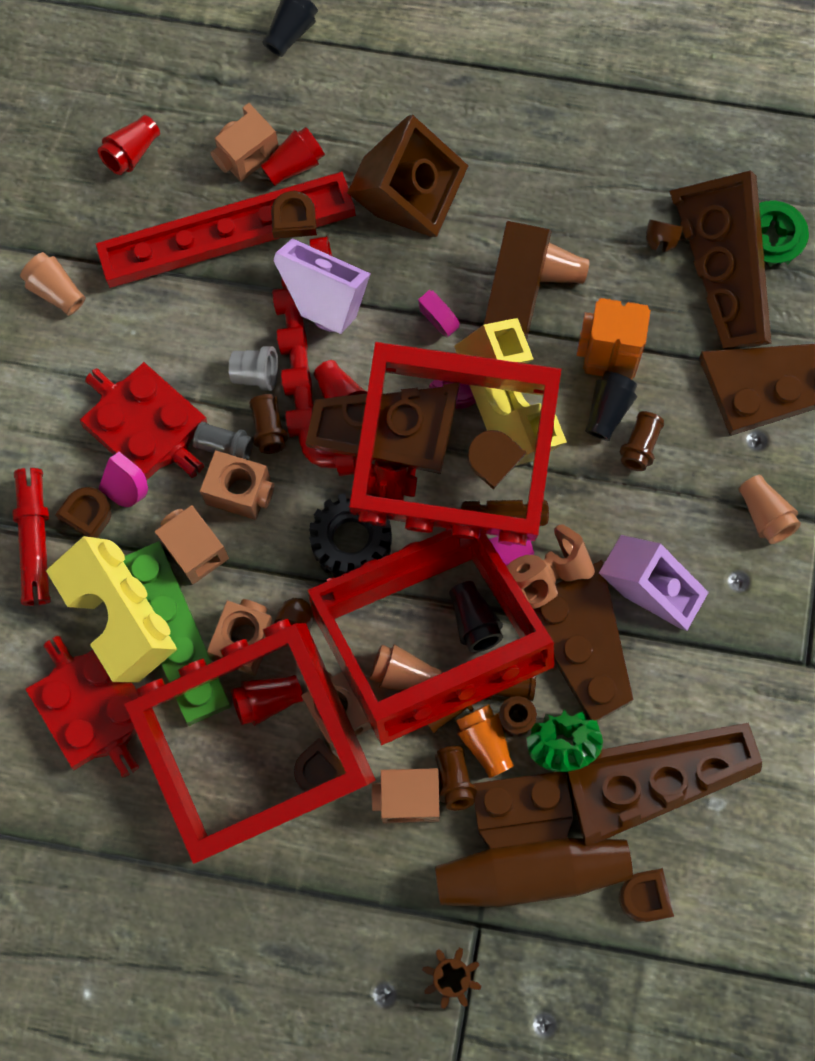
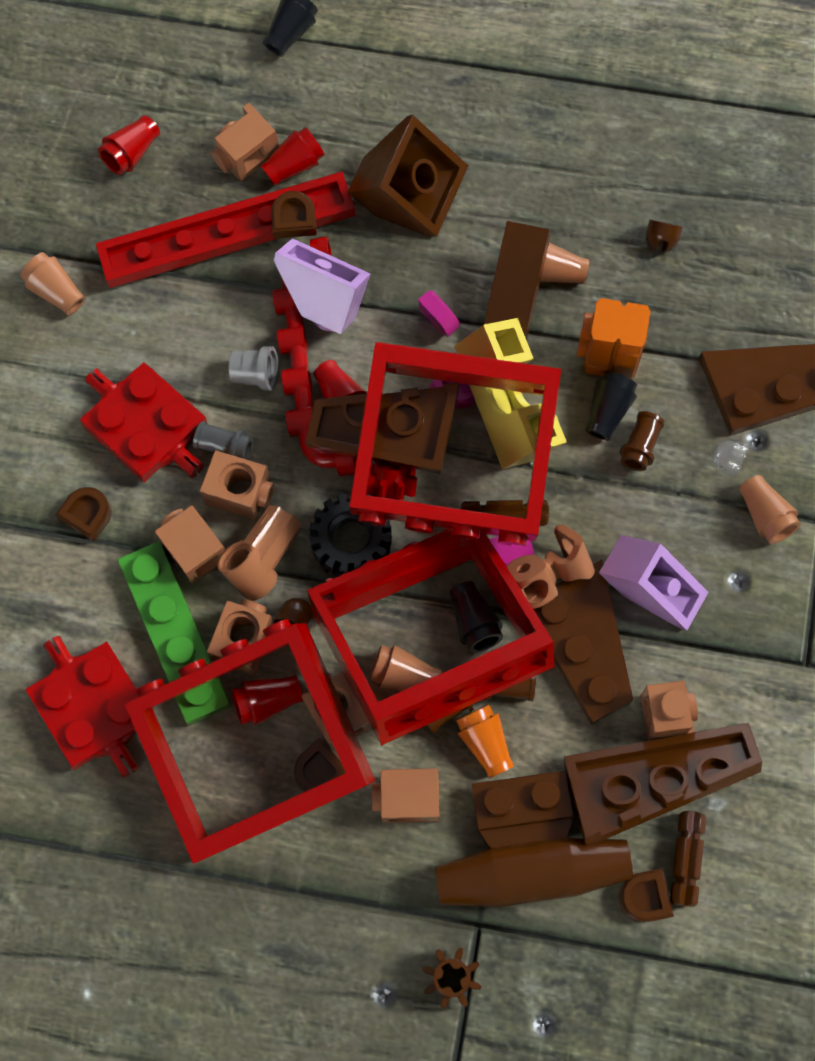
red pin [12,468,51,606] -> none
light yellow arch [46,536,177,683] -> none
dark pink tile [98,452,148,507] -> none
reddish brown pin [249,394,288,454] -> none
reddish brown pin [435,746,477,811] -> none
reddish brown tile [468,430,526,490] -> none
reddish brown pin [499,696,537,737] -> none
green gear [526,709,603,772] -> none
reddish brown wing [669,170,772,350] -> none
green gear [759,200,809,267] -> none
none -> nougat piece [218,505,301,601]
none -> nougat brick [640,680,698,741]
none -> reddish brown axle [670,811,706,907]
none -> clear hinge [713,439,750,478]

